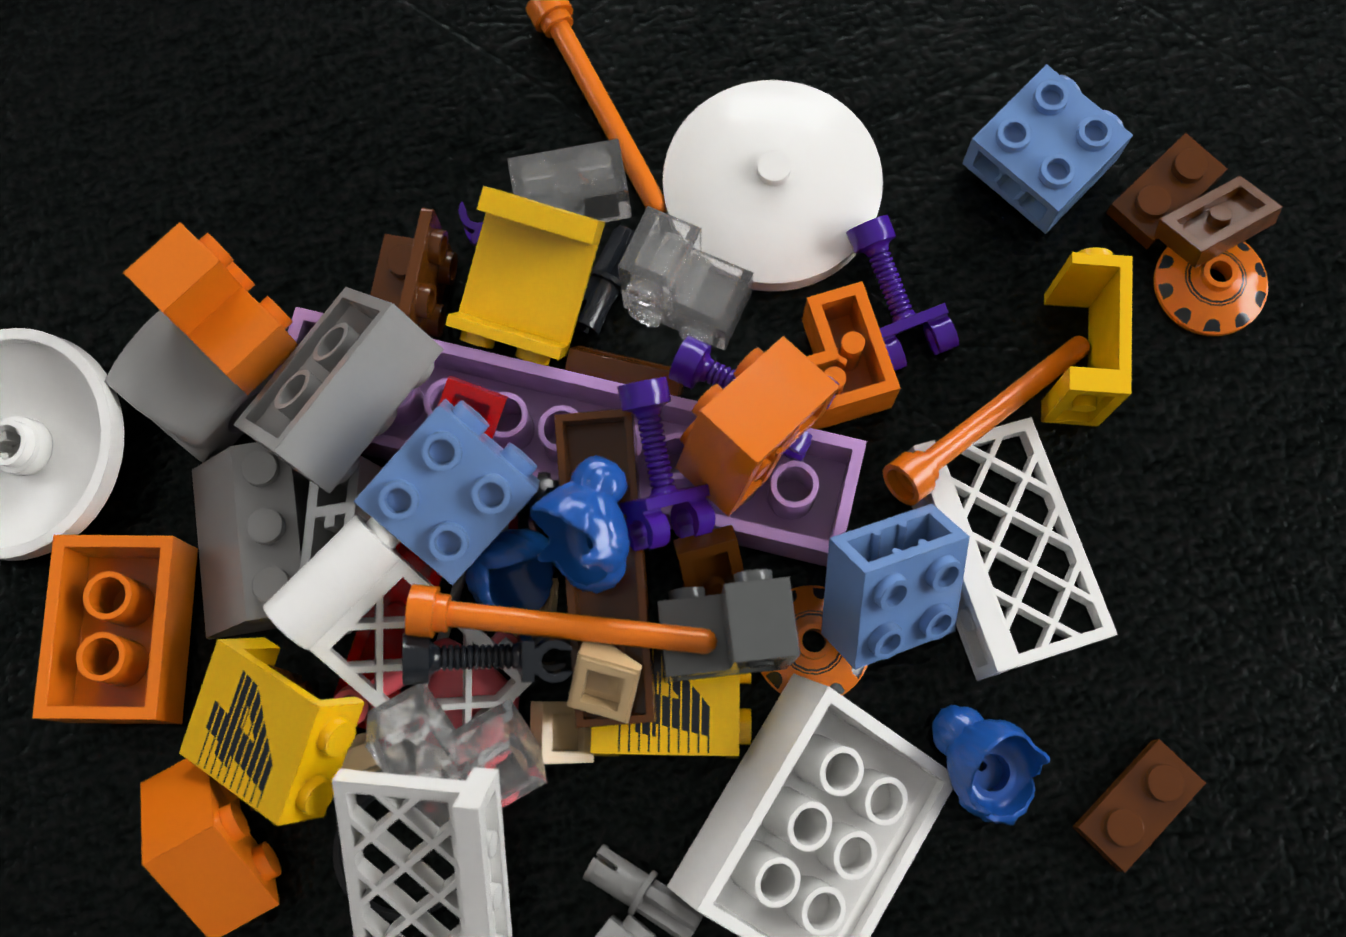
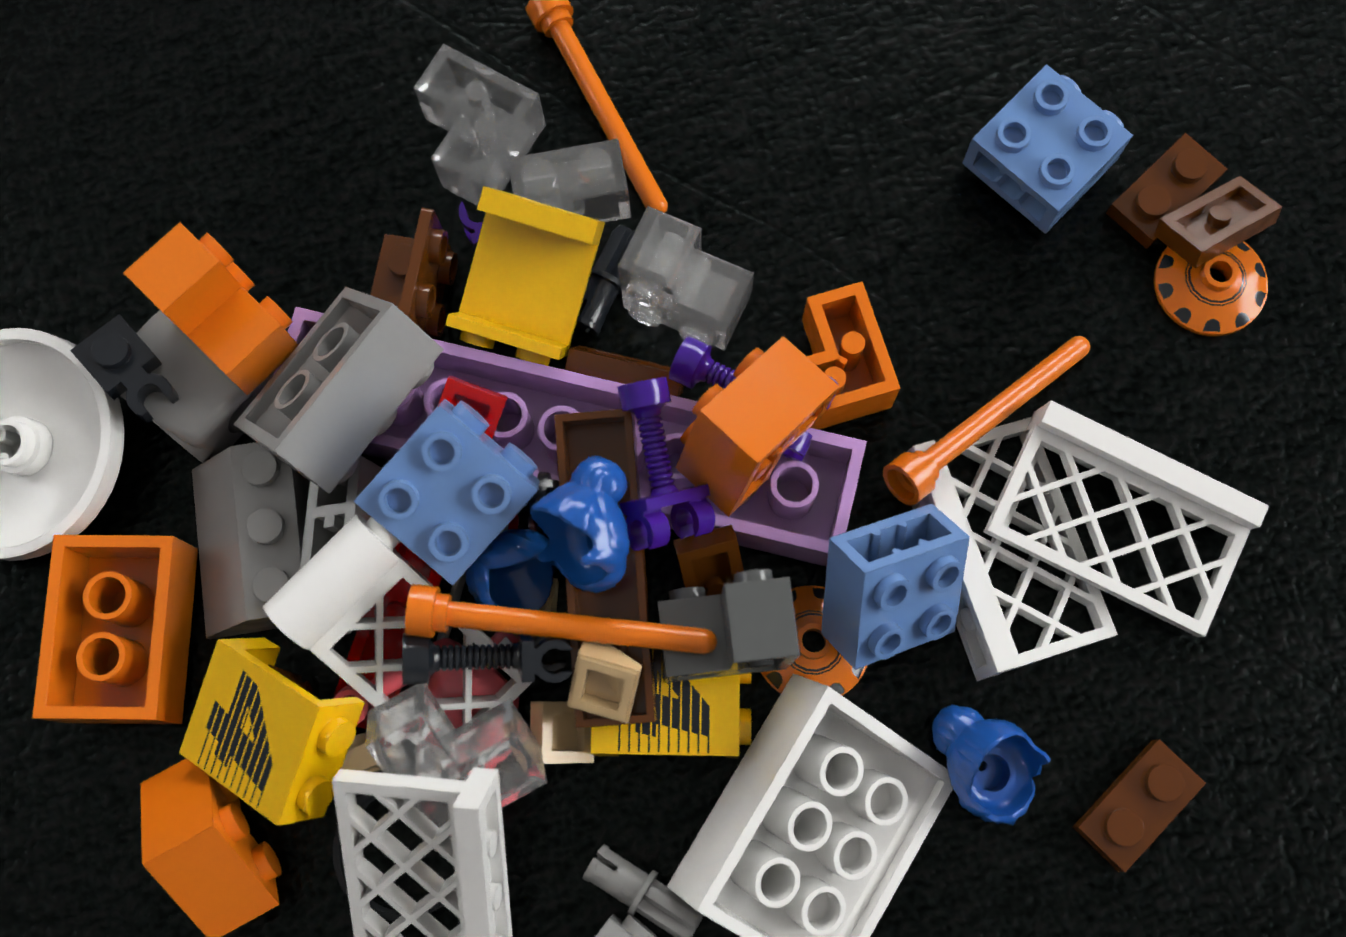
white dish [663,80,883,291] -> none
dark purple bar [846,215,959,371] -> none
yellow panel [1041,248,1133,426] -> none
none -> black plate [70,314,179,423]
none -> clear brick [414,44,546,206]
none -> white fence [983,400,1269,637]

